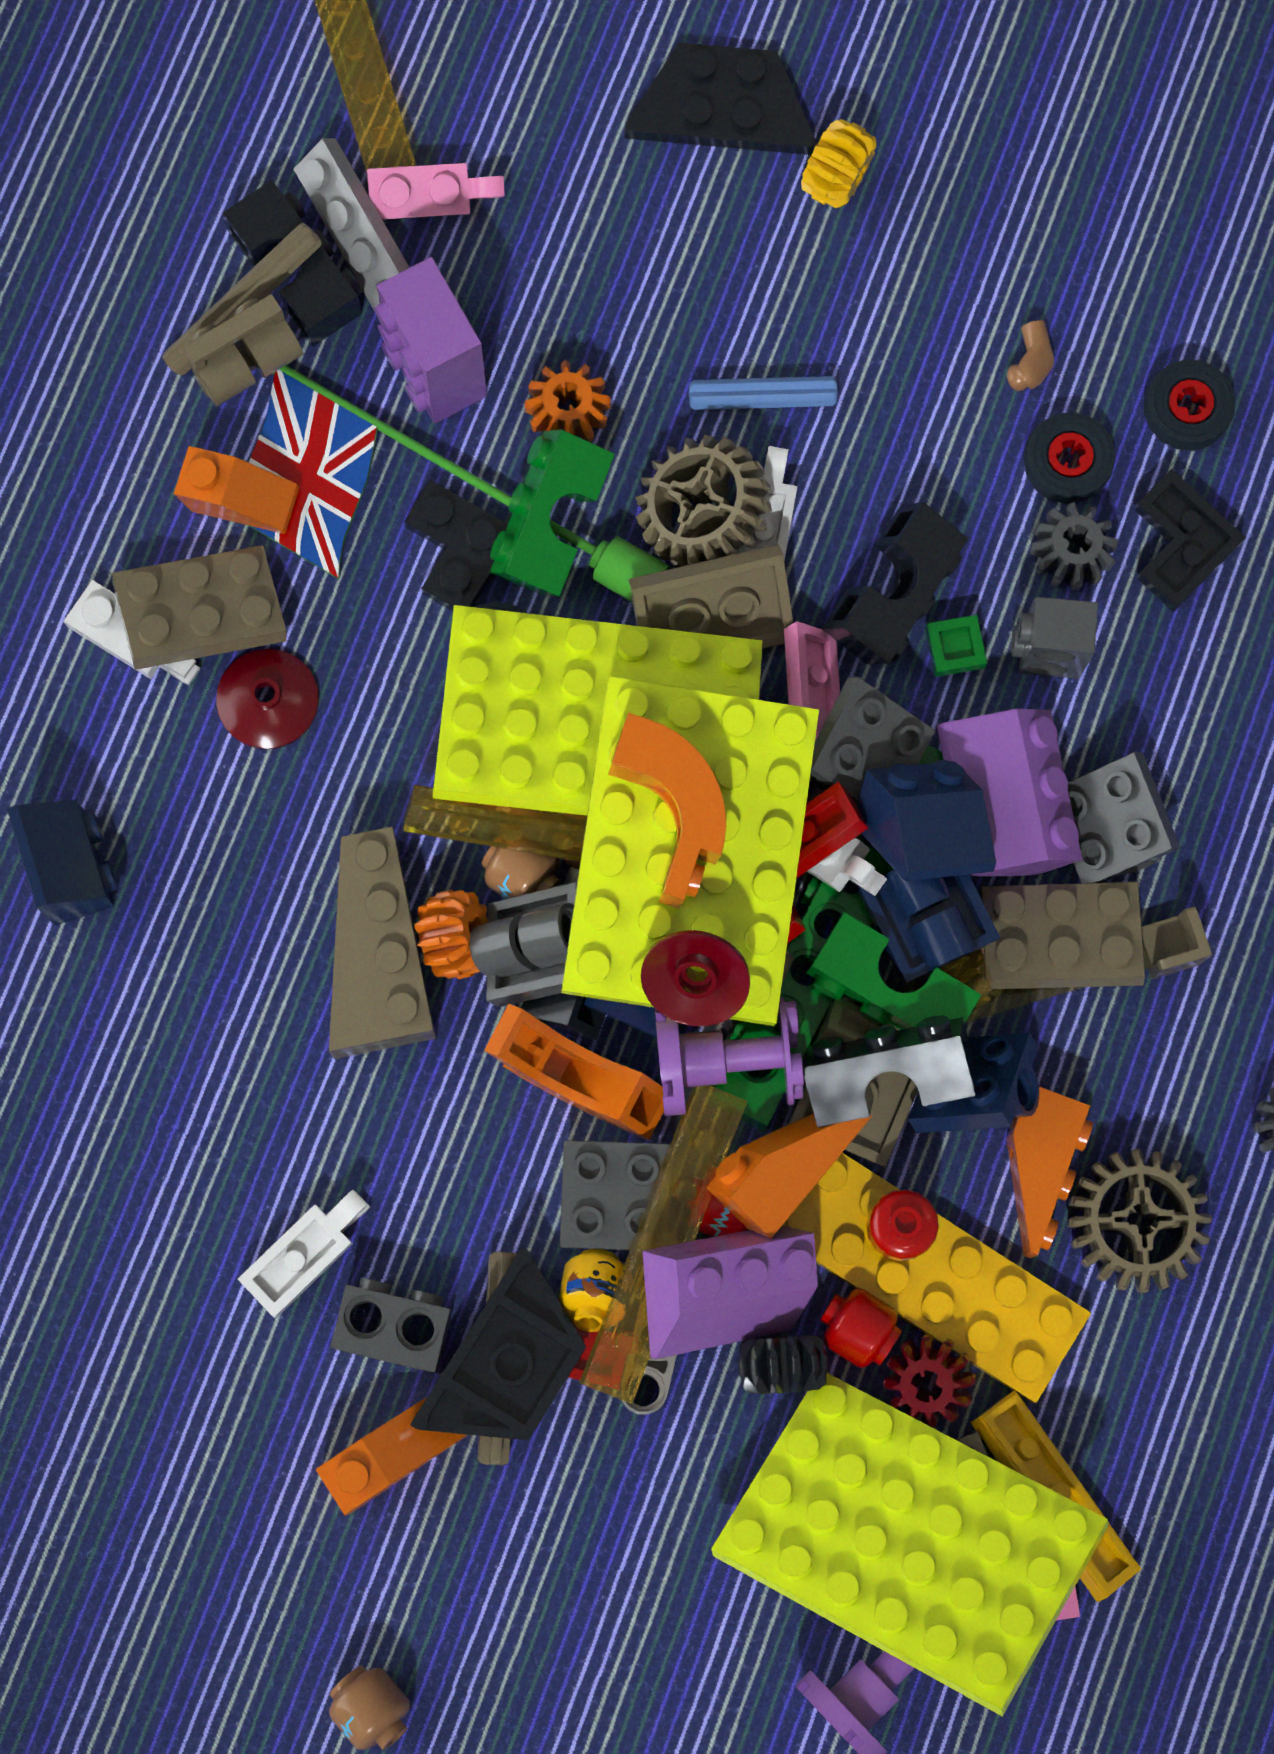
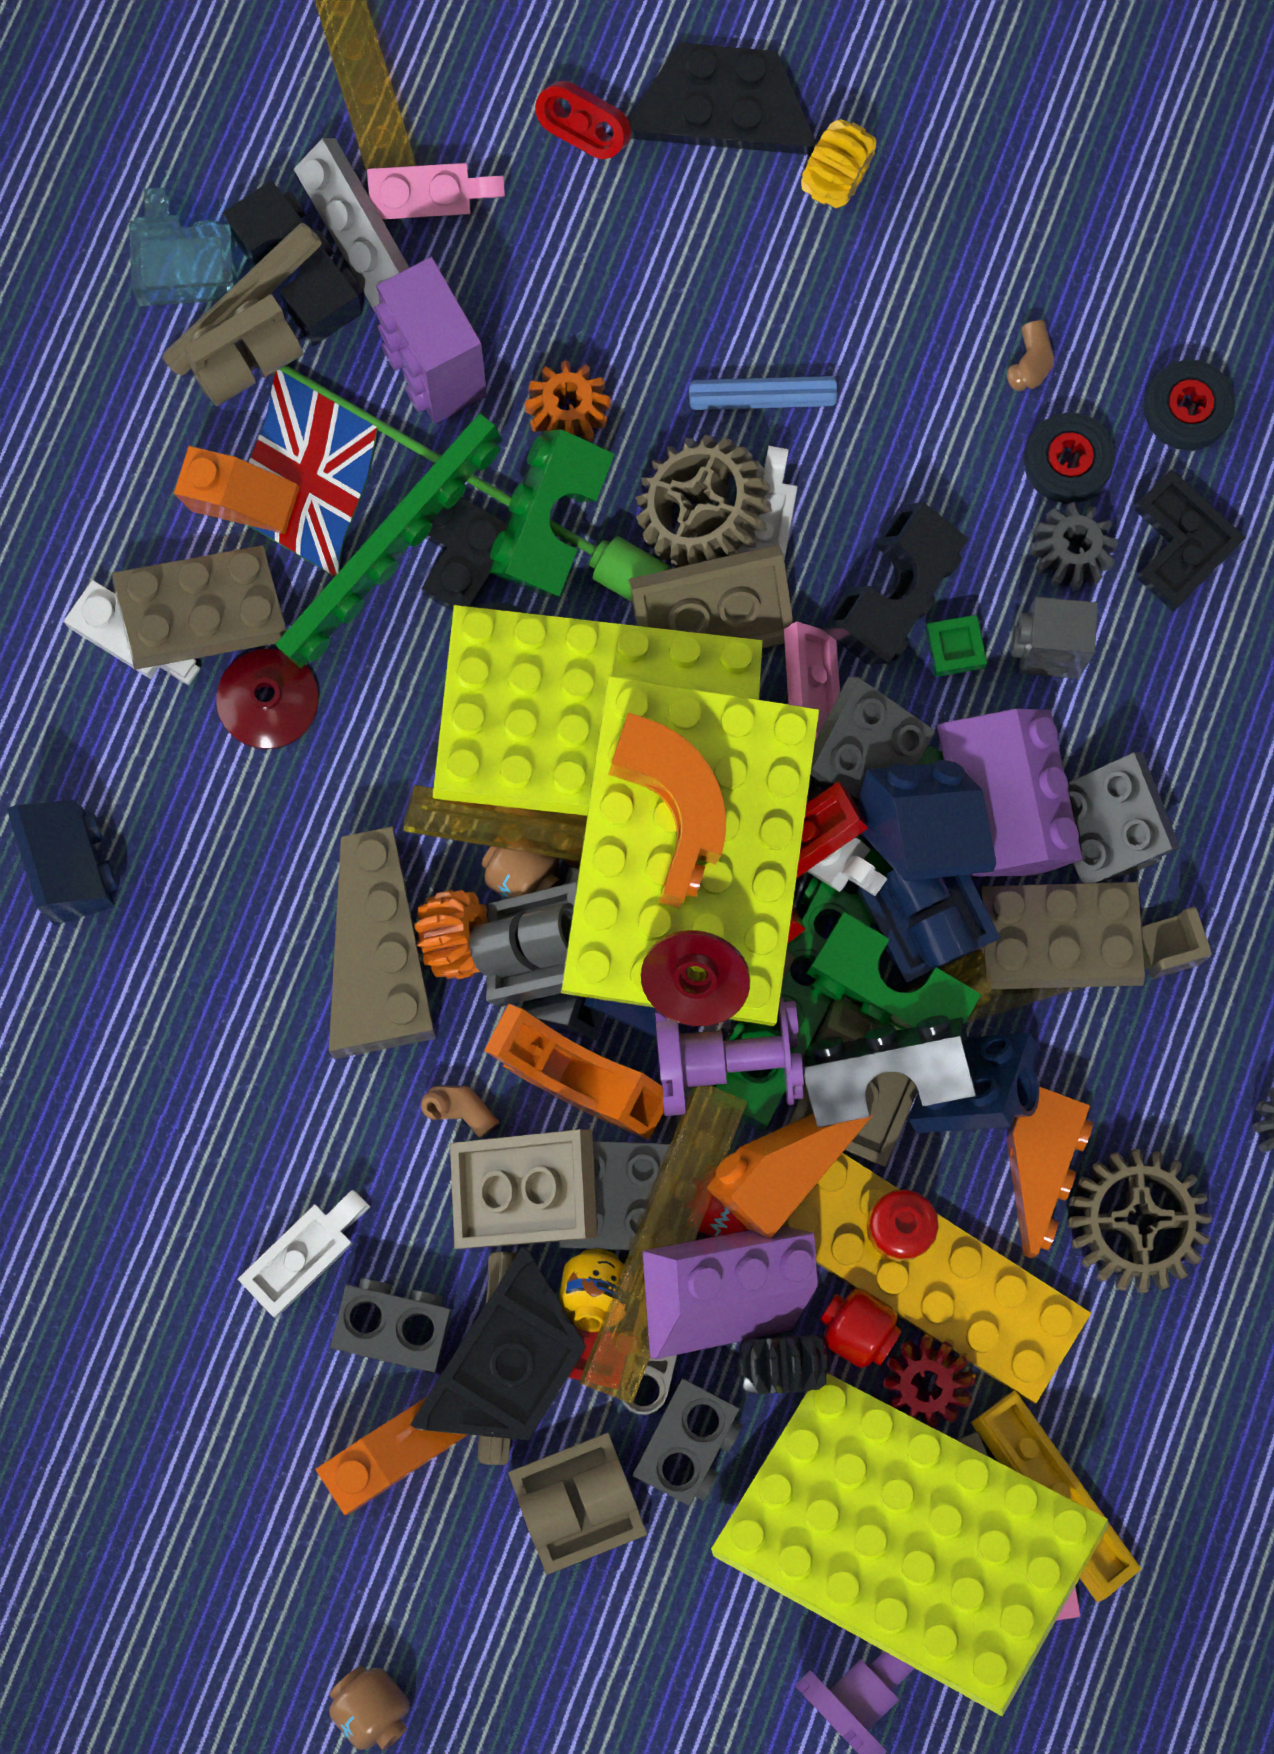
none -> clear light blue hinge [129,188,238,306]
none -> green plate [275,413,503,668]
none -> medium nougat arm [421,1085,500,1139]
none -> dark tan plate [450,1129,598,1249]
none -> dark tan plate [508,1433,647,1575]
none -> red plate [535,81,631,159]
none -> dark grey brick [632,1379,743,1506]

